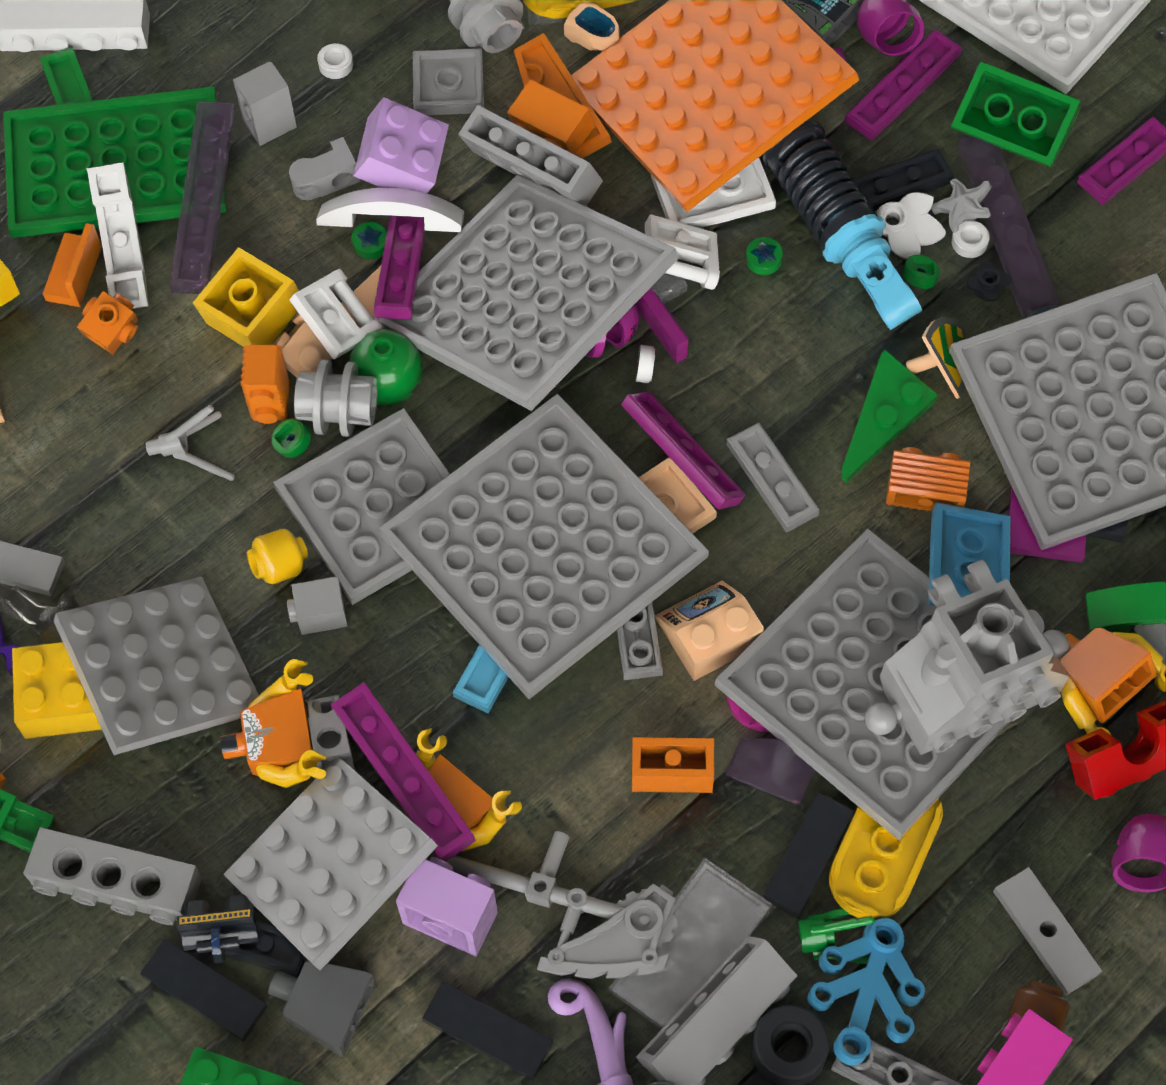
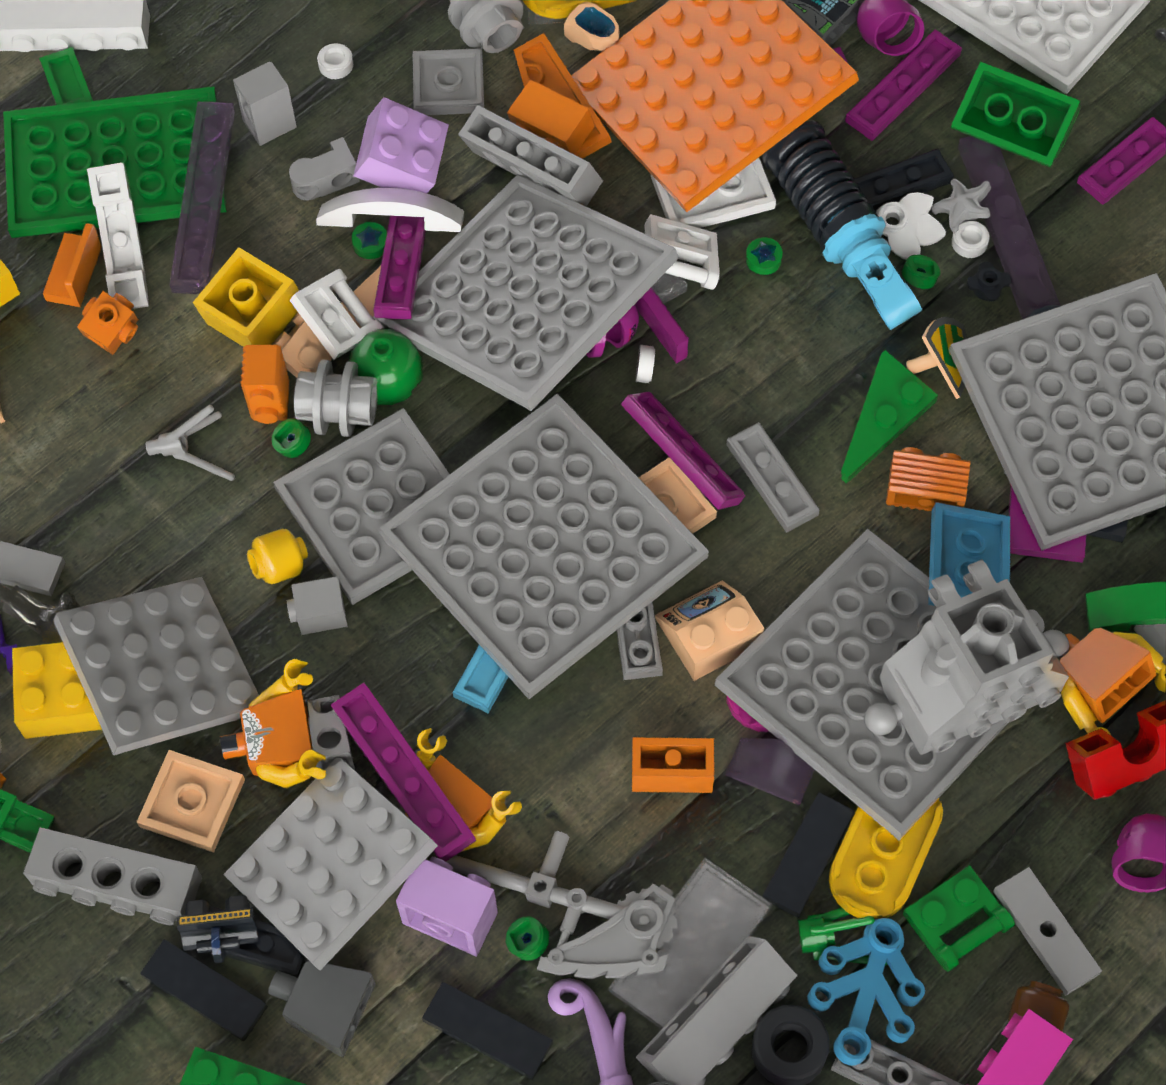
none -> light nougat plate [137,750,245,853]
none -> green tile [506,916,549,961]
none -> green plate [903,865,1015,972]

